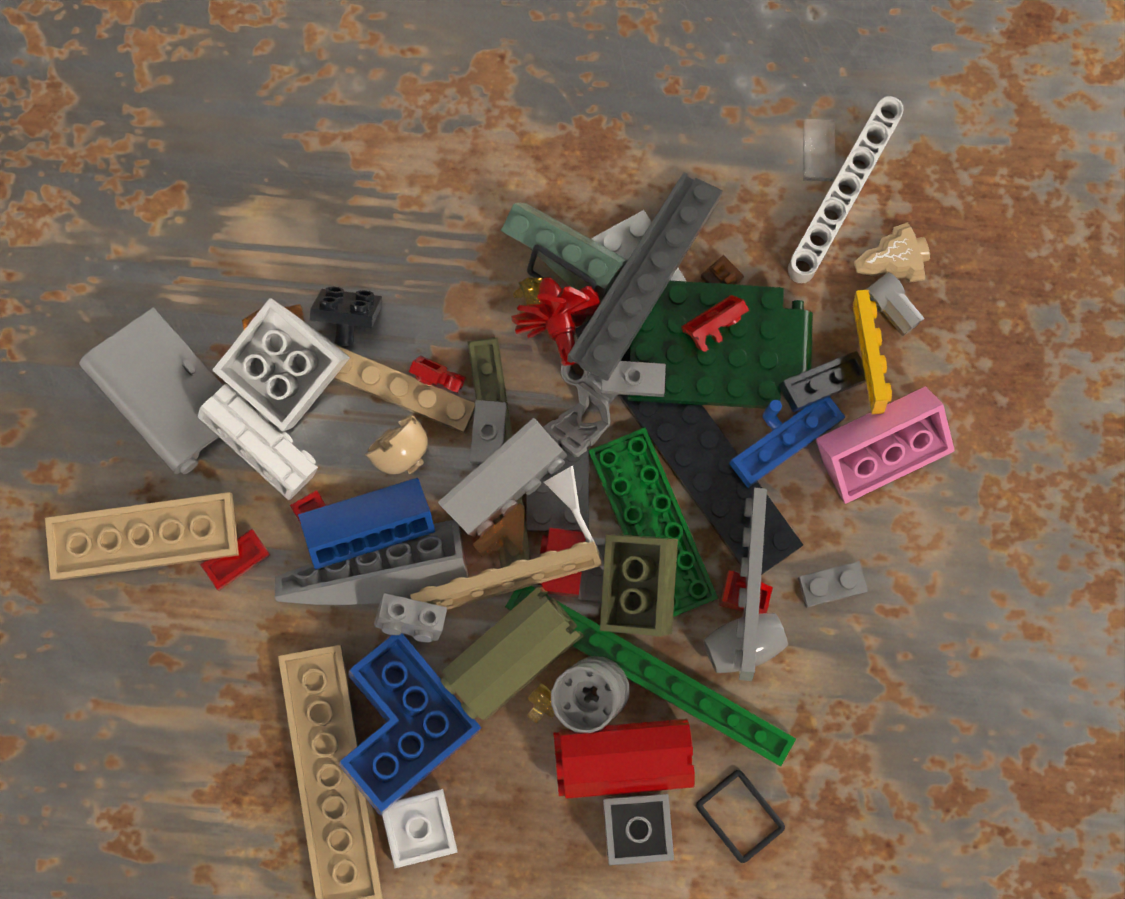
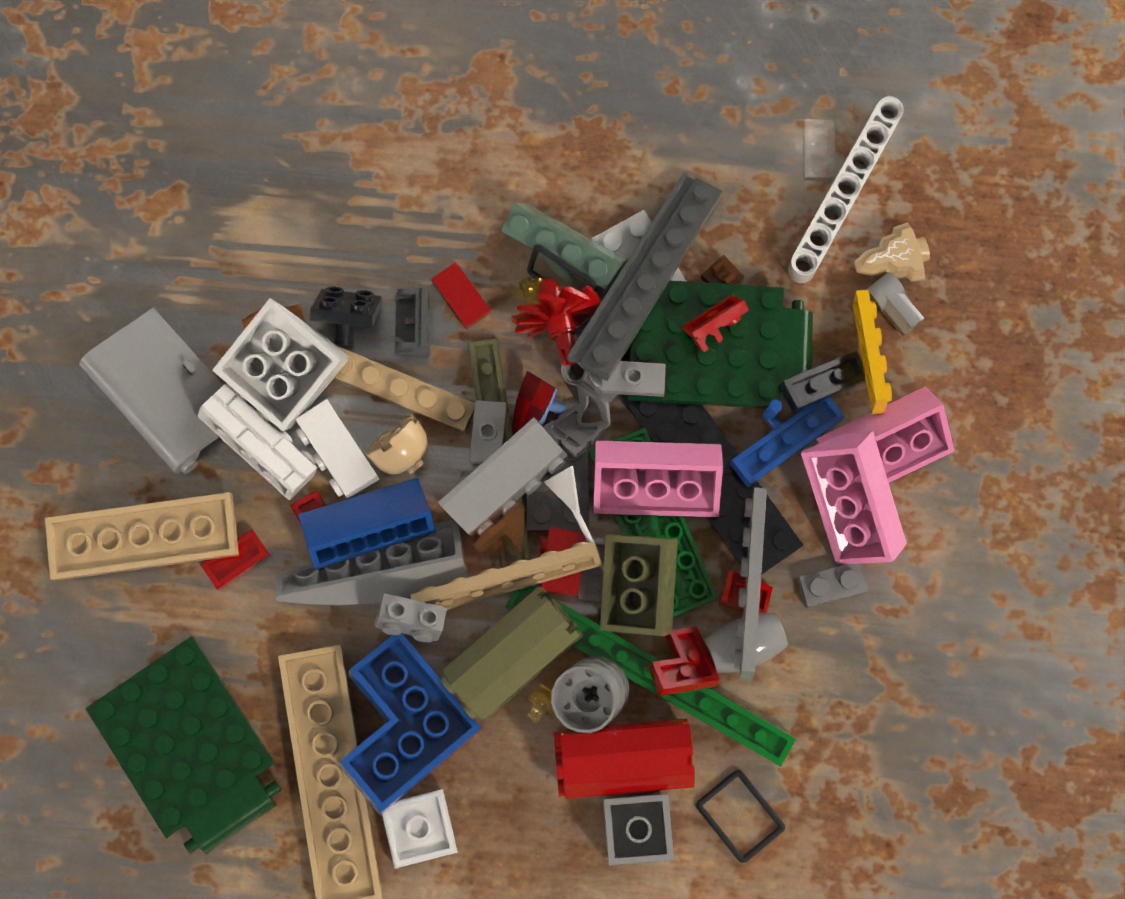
red plate [409,355,466,393] -> none
none -> dark green plate [85,636,282,855]
none -> white brick [295,399,380,499]
none -> dark grey hinge [395,288,430,355]
none -> red tile [431,262,491,330]
none -> shield [513,371,566,435]
none -> bright pink slope [593,441,723,517]
none -> red plate [648,626,720,696]
none -> bright pink slope [801,431,907,565]

